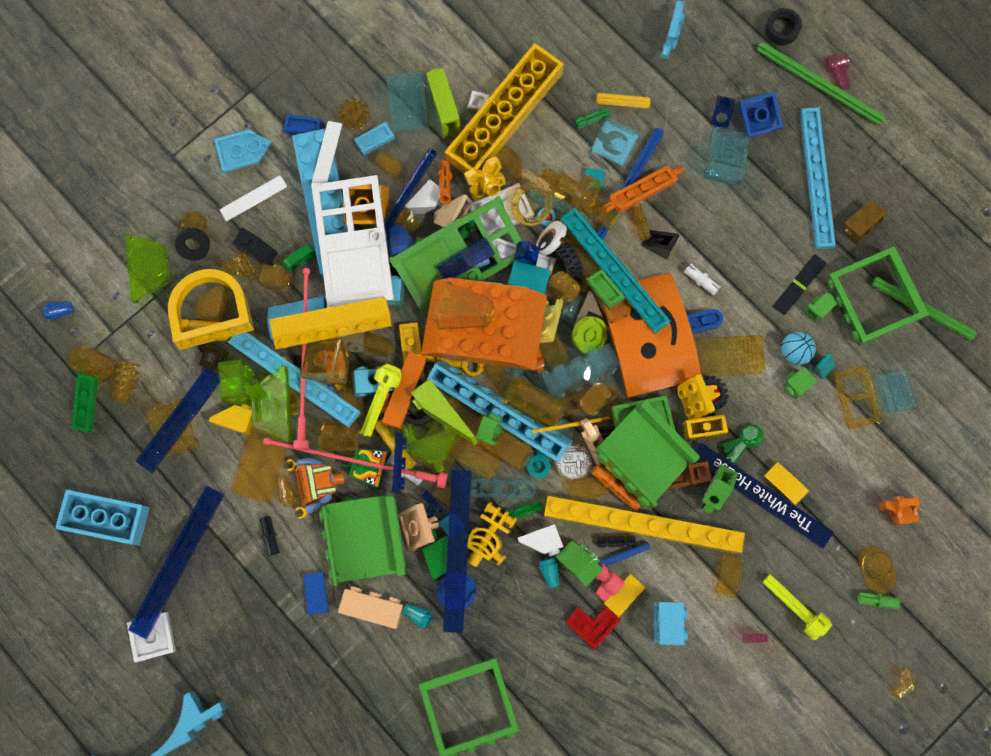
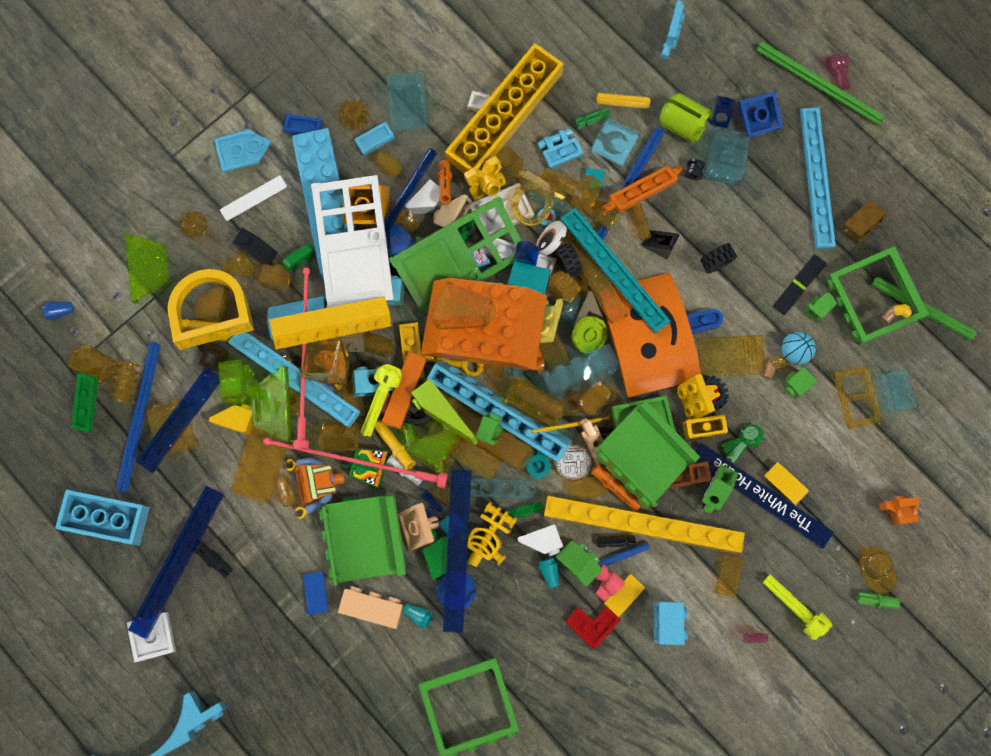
black tyre [175,227,210,261] -> none
black axle [260,516,280,556] -> none
white sticker [312,121,342,184] -> none
clear blue tile [392,432,407,494] -> none
lime slope [426,68,461,139] -> none
clear blue tile [436,237,495,279] -> none
bright green tile [586,269,625,310] -> none
white pin [684,263,721,296] -> none
black tyre [765,8,802,46] -> none
teal slope [812,353,835,379] -> none
clear yellow arm [893,670,914,700] -> none
none -> blue axle [116,342,161,492]
none -> black pin [195,543,233,578]
none -> medium azure plate [537,128,583,170]
none -> lime cylinder [660,93,714,144]
none -> black wheel [684,159,706,180]
none -> black tyre [700,243,738,274]
none -> arm [763,356,788,380]
none -> arm [881,304,912,324]

